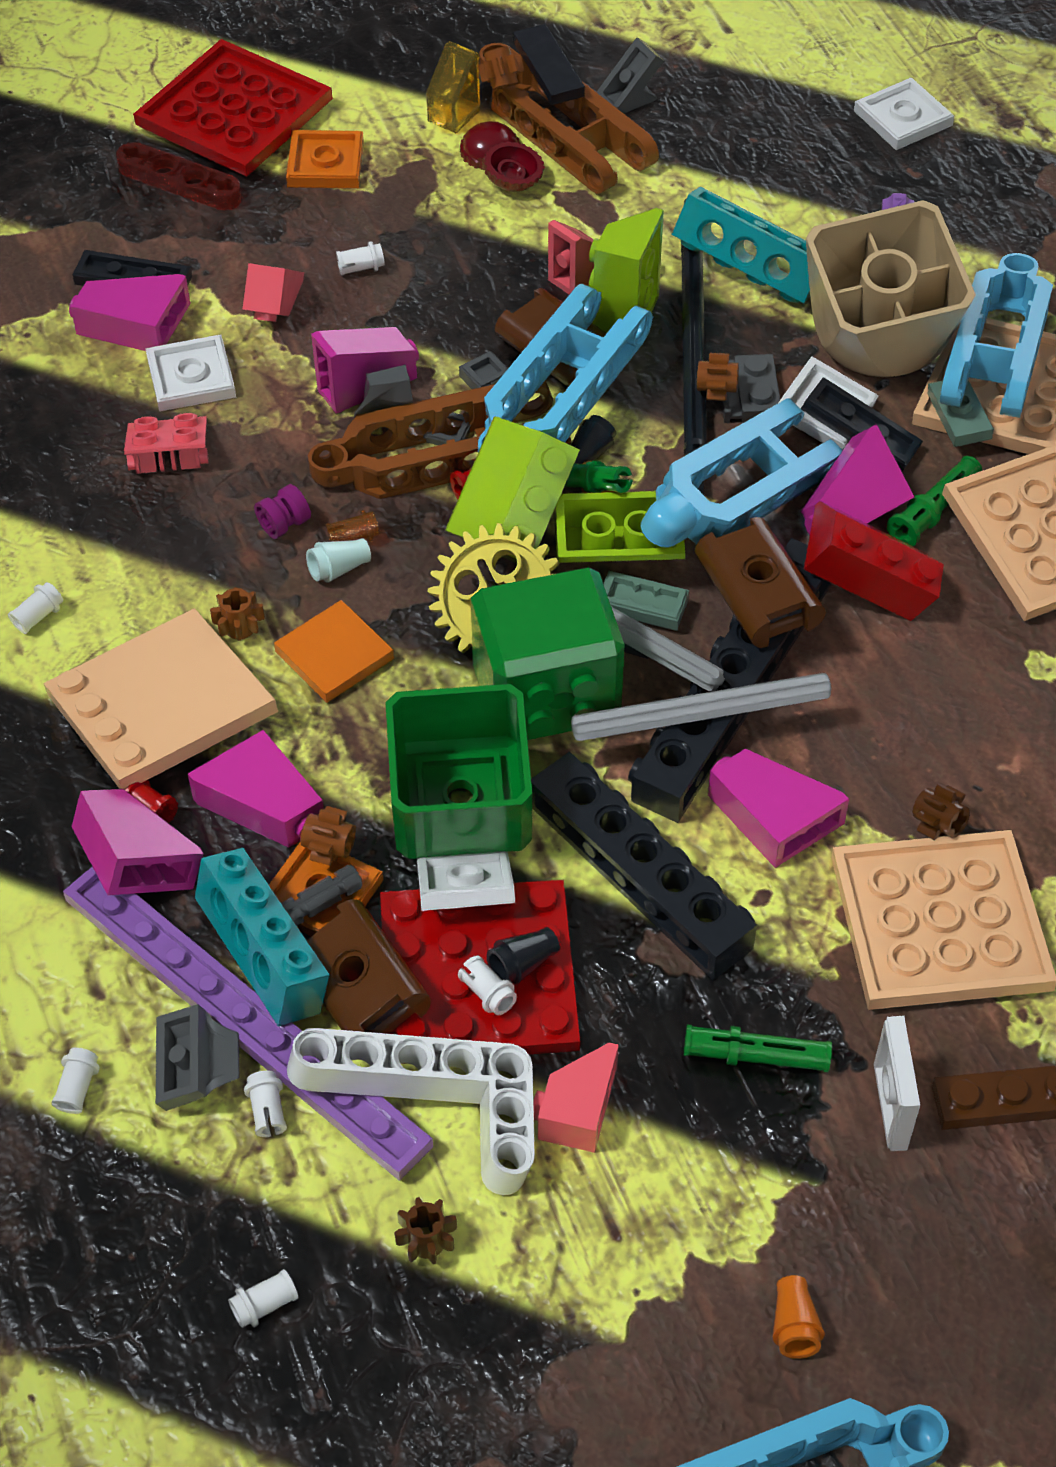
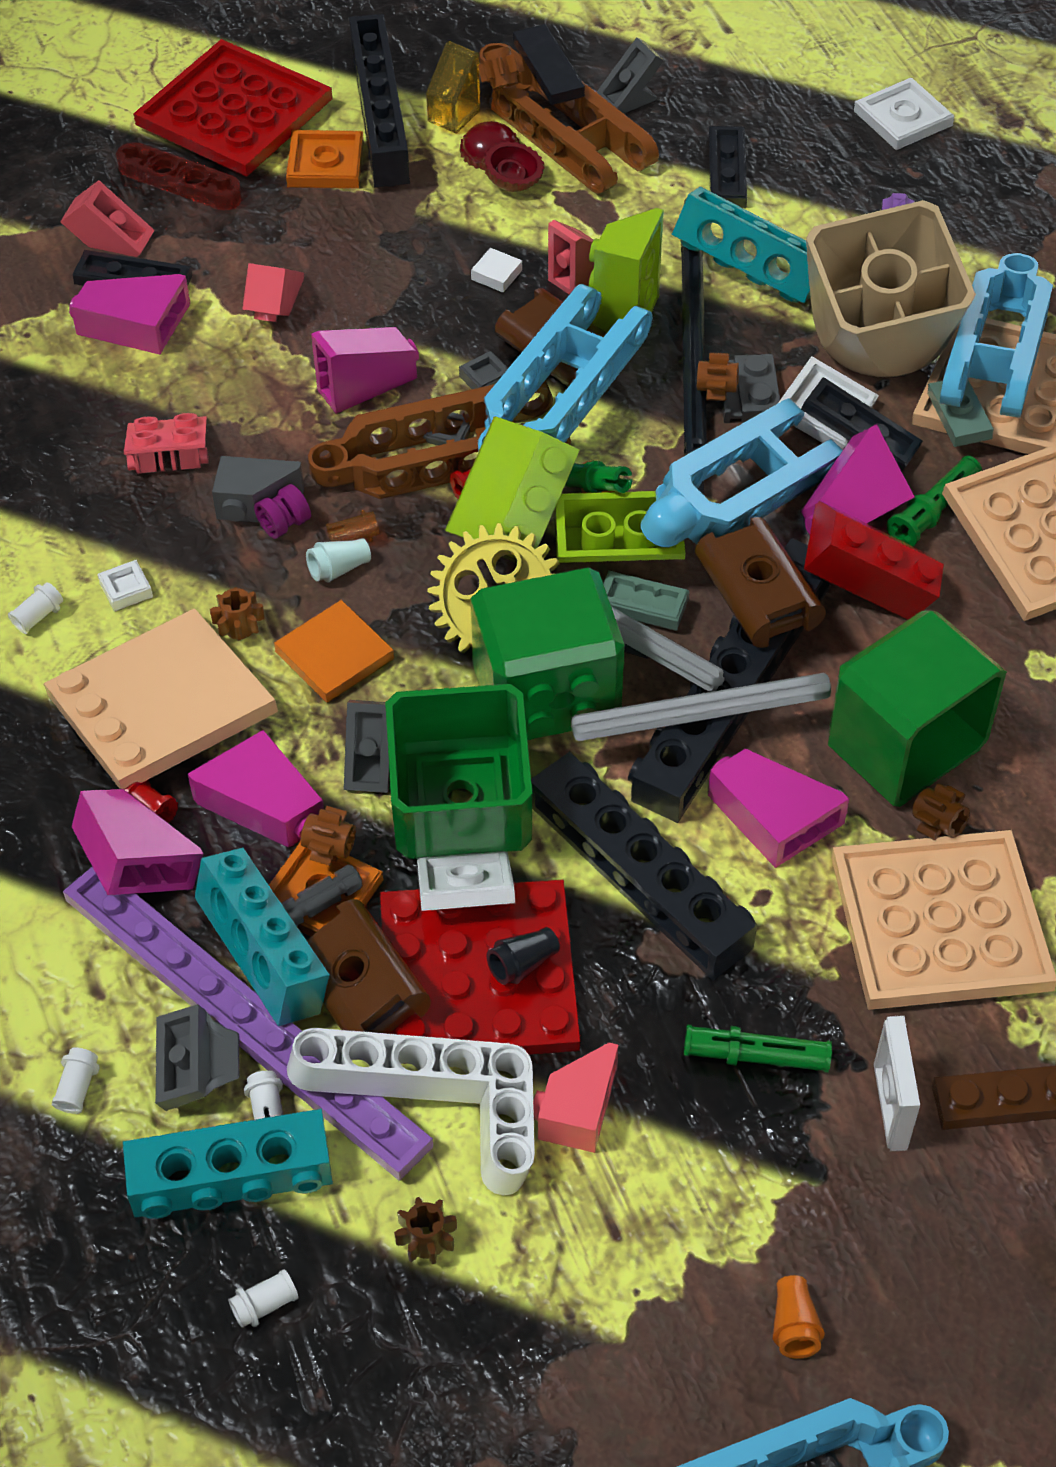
white tile [145,335,236,412] -> none
white pin [336,241,385,276] -> none
dark grey slope [354,365,413,418] -> none
white pin [458,956,517,1015] -> none
black cone [571,415,616,464] -> none
none -> coral slope [60,180,155,257]
none -> white tile [97,560,153,612]
none -> teal brick [123,1109,333,1219]
none -> dark grey slope [212,456,304,522]
none -> dark grey slope [344,700,390,793]
none -> black brick [349,14,410,188]
none -> white tile [471,248,522,293]
none -> black tile [708,126,747,208]
none -> green plate [828,610,1007,807]

